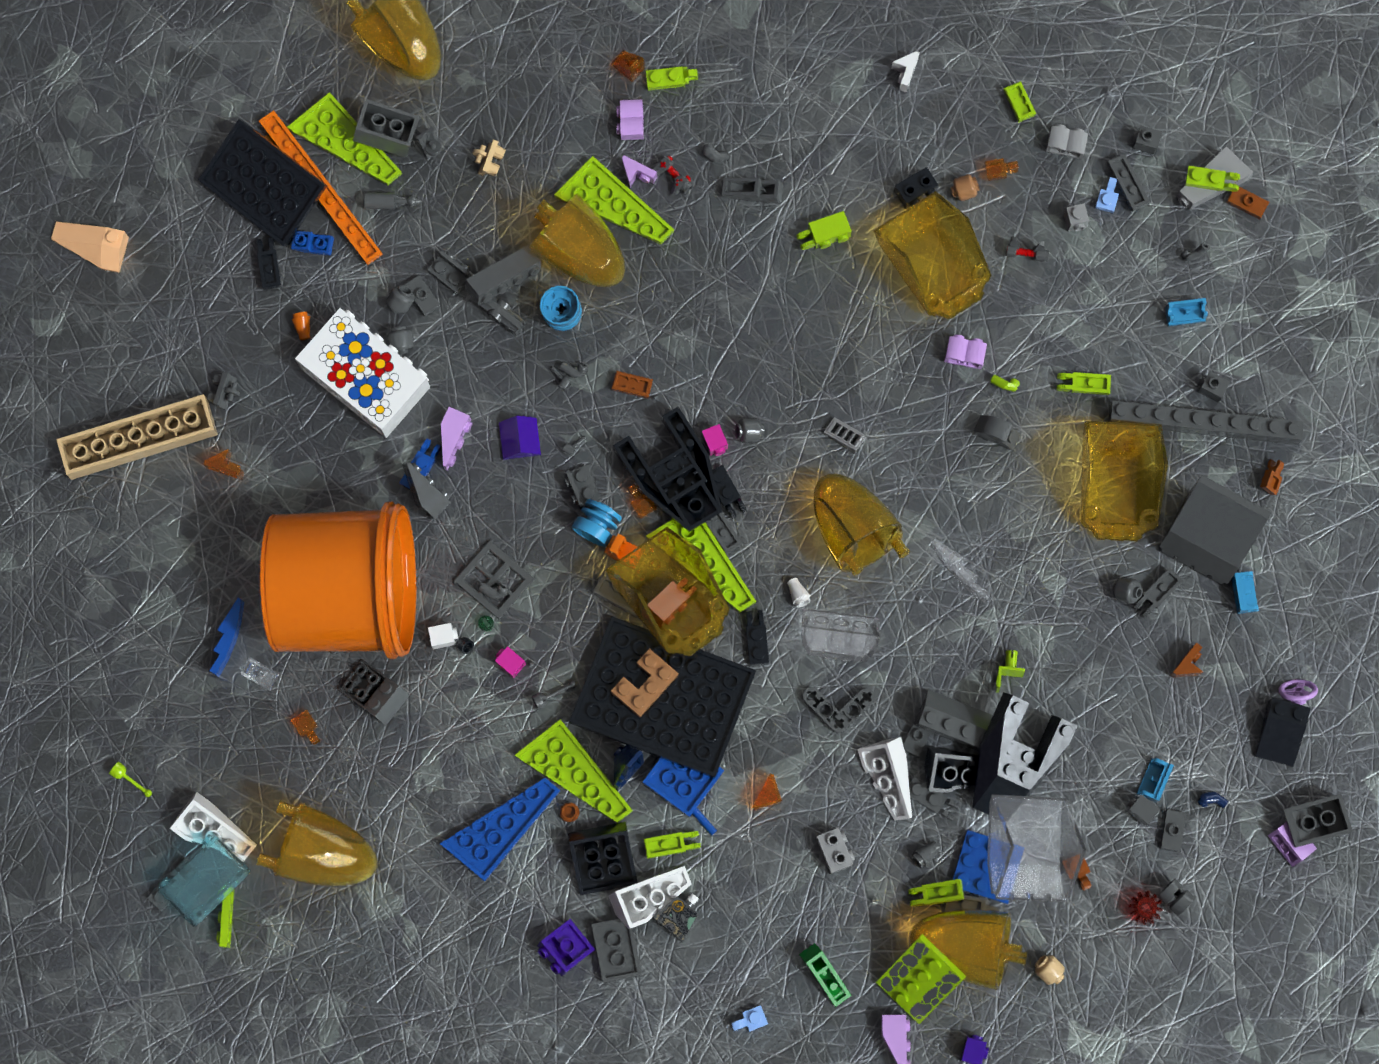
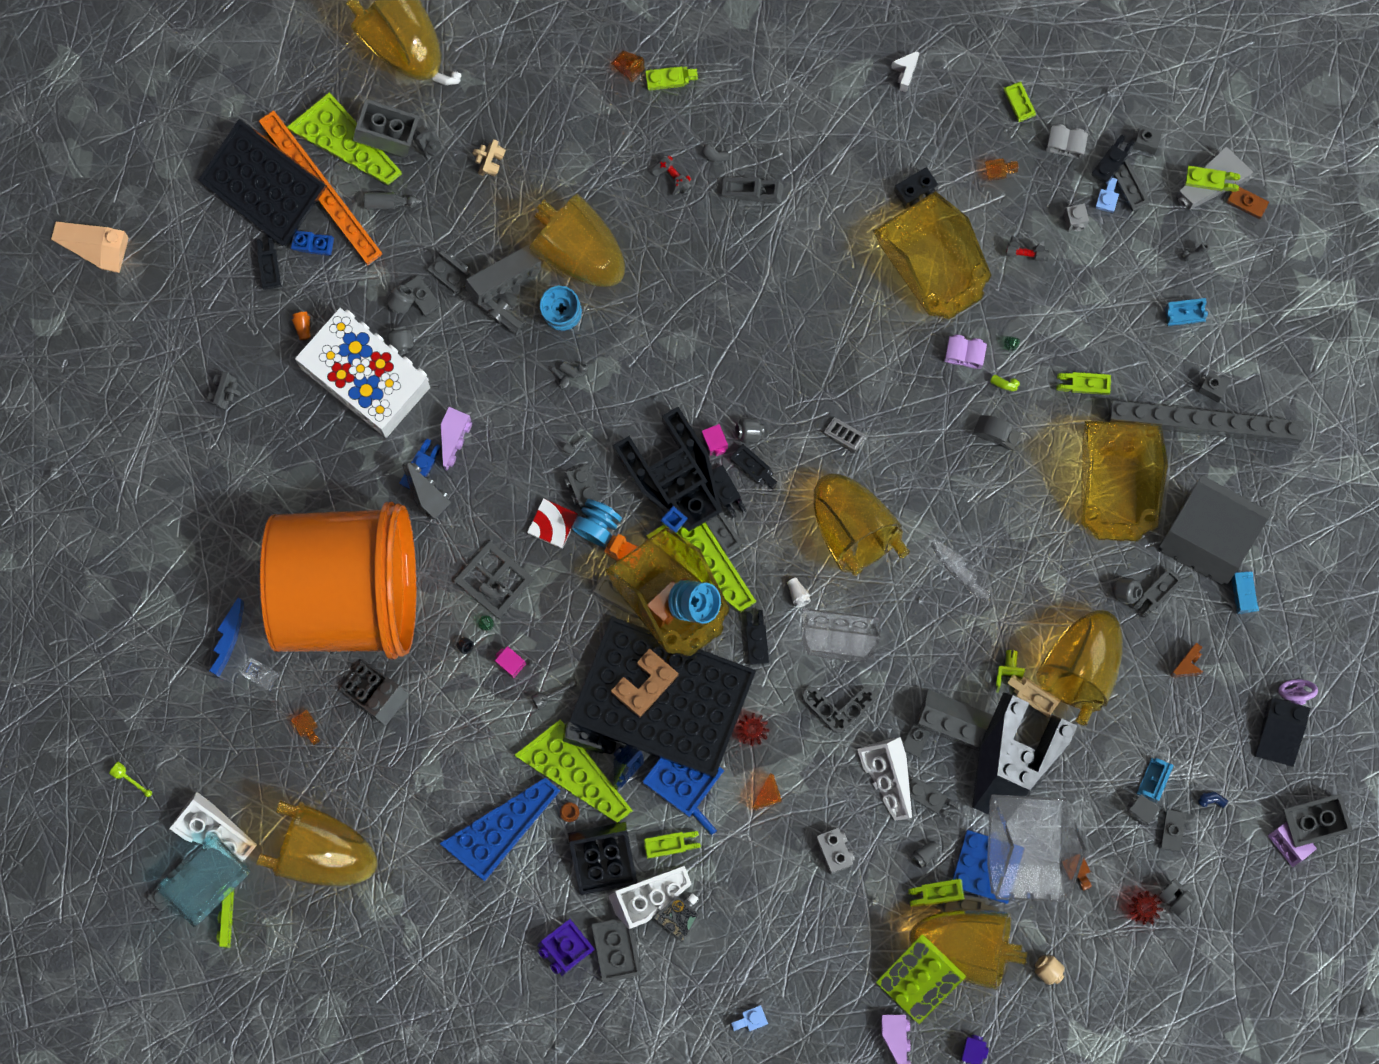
tan brick [56,394,218,480] -> none
clear orange slope [203,449,244,480] -> none
white brick [428,623,458,649] -> none
dark purple slope [499,415,541,460] -> none
lime wing [554,156,674,244] -> none
dark orange plate [612,371,653,399] -> none
lavender brick [617,100,644,140] -> none
lavender slope [622,156,657,188] -> none
clear orange plate [628,484,657,519] -> none
lime hinge [796,211,852,250] -> none
green slope [799,943,851,1007] -> none
black wedge [924,748,978,793] -> none
medium nougat head [951,174,980,201] -> none
dark orange plate [1260,459,1284,495] -> none
none -> white arm [433,71,461,85]
none -> tile [527,498,578,549]
none -> black hinge [563,722,616,754]
none -> blue slope [660,506,688,534]
none -> dark azure wheel [668,580,721,624]
none -> black hinge [730,444,777,490]
none -> clear red gear [736,713,769,747]
none -> clear green hinge [1004,336,1020,351]
none -> tan hinge [1008,675,1060,717]
none -> clear yellow windscreen [1036,610,1123,726]
none -> black hinge [1091,135,1135,185]

